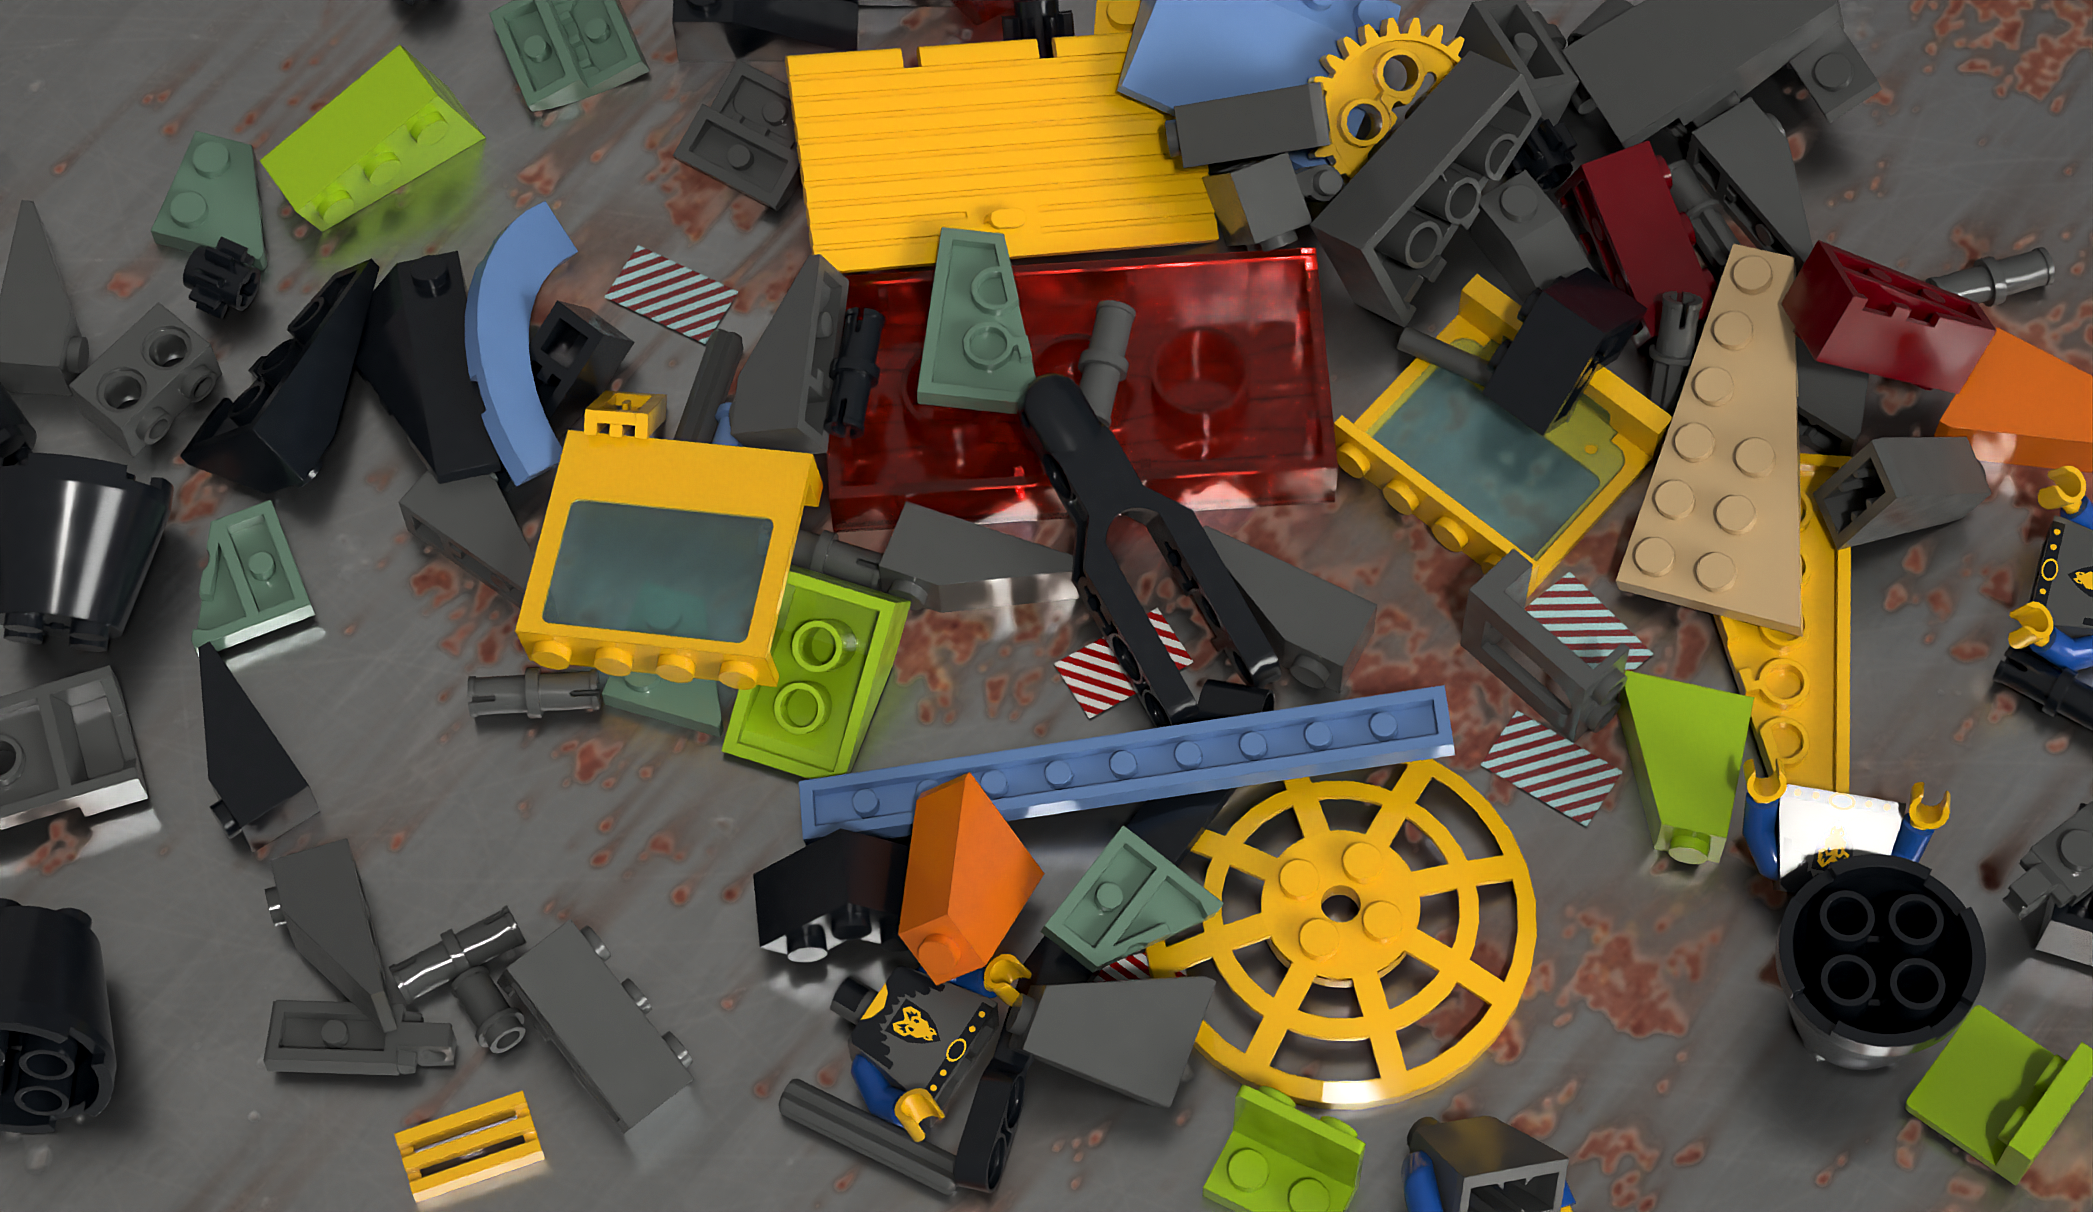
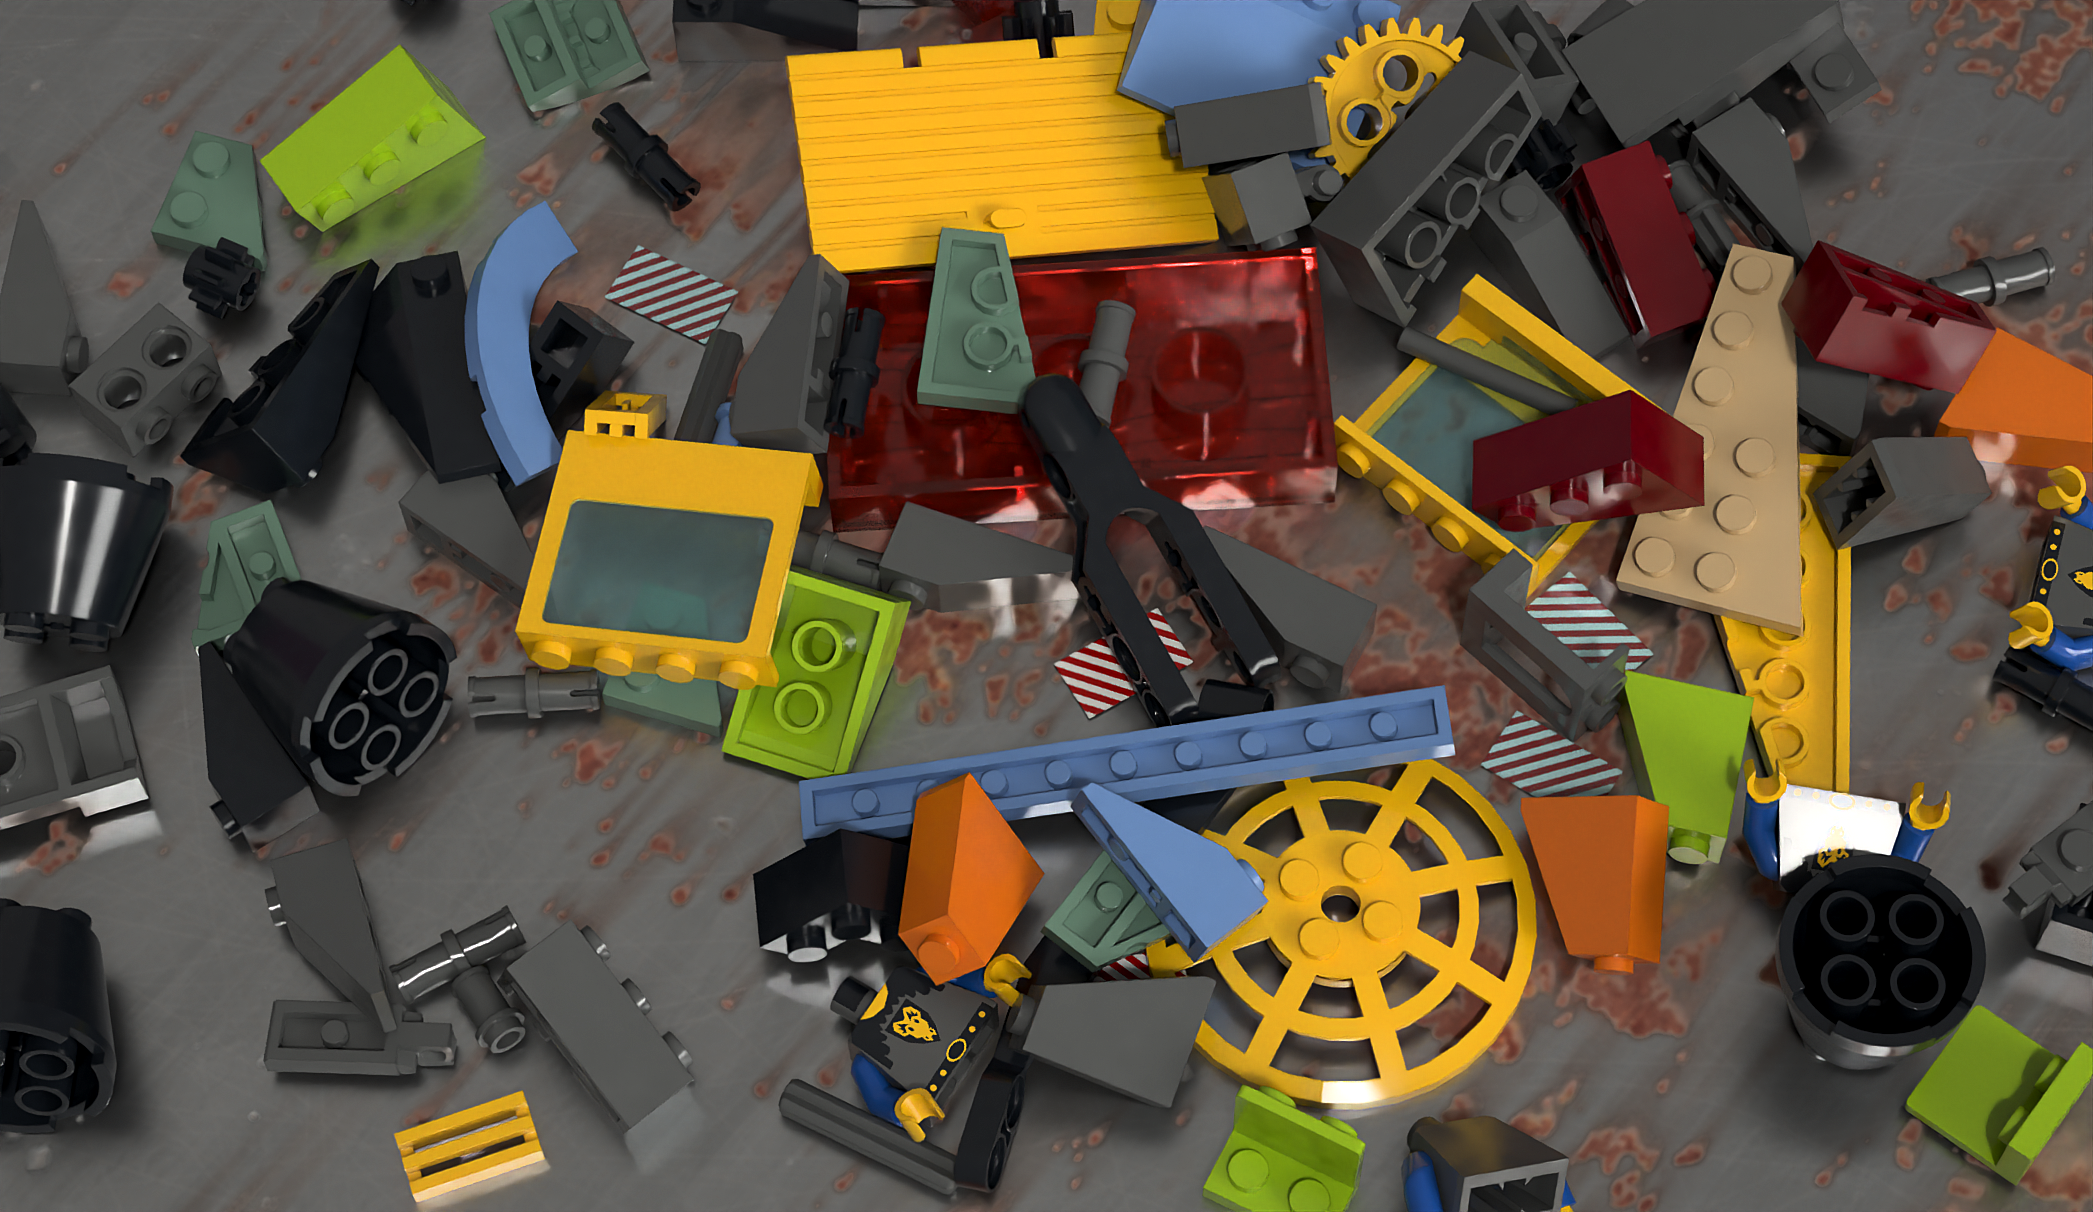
dark grey slope [673,60,802,212] -> none
black brick [1482,267,1648,436] -> none
dark grey axle [1648,291,1703,417] -> none
none -> black cone [223,577,457,796]
none -> black pin [592,102,701,212]
none -> medium blue slope [1070,782,1268,963]
none -> dark red wedge [1472,390,1705,532]
none -> orange slope [1520,795,1669,975]

